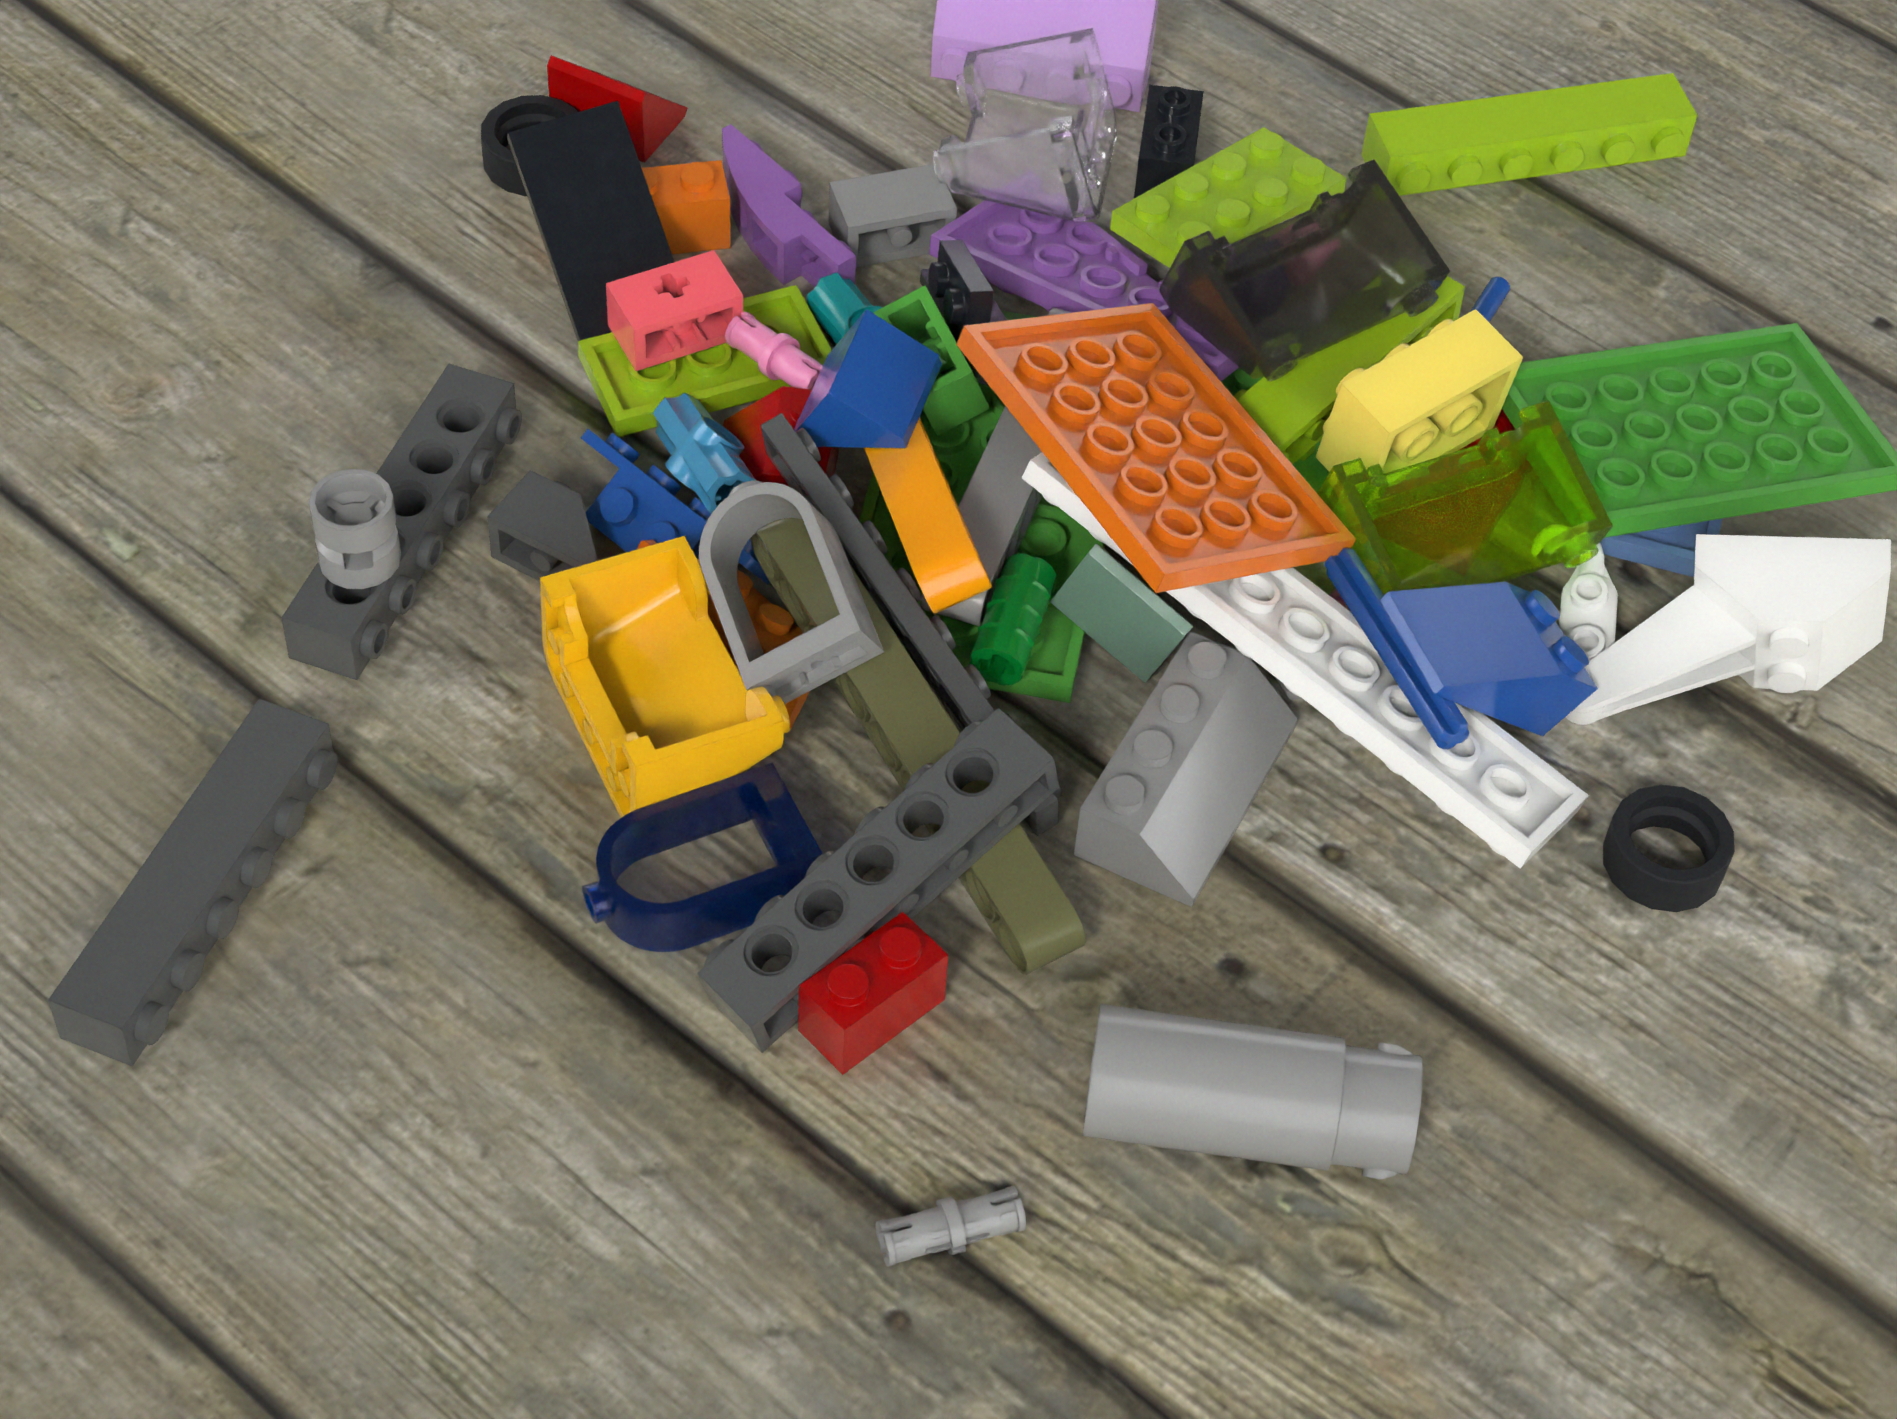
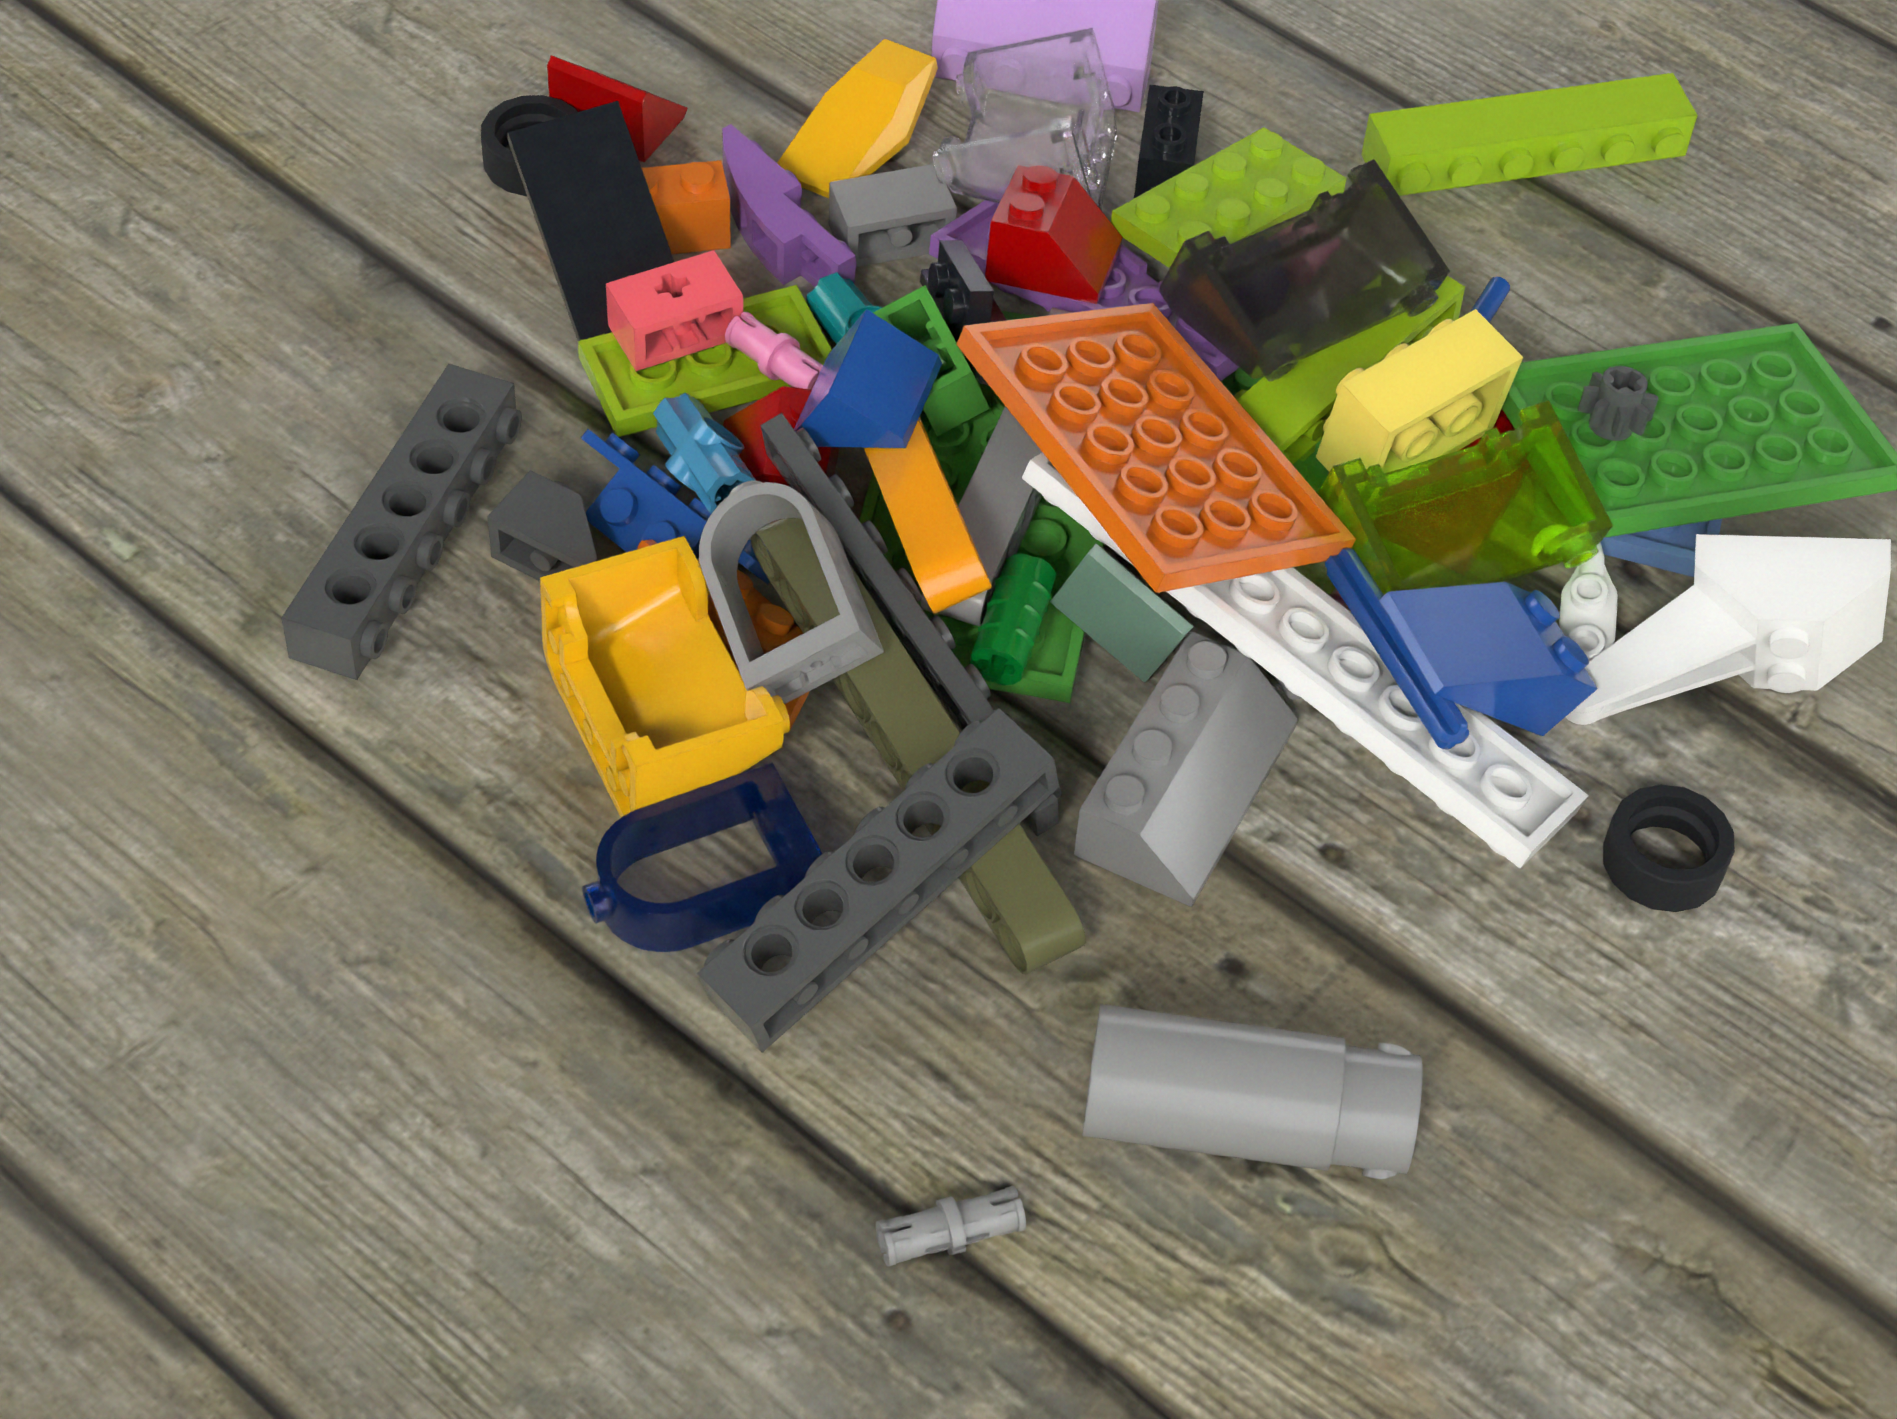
dark grey brick [48,699,338,1067] -> none
light grey wheel [309,469,401,589] -> none
red brick [798,912,948,1075] -> none
none -> yellow piece [777,39,938,198]
none -> red slope [985,165,1123,304]
none -> dark grey gear [1578,366,1658,441]

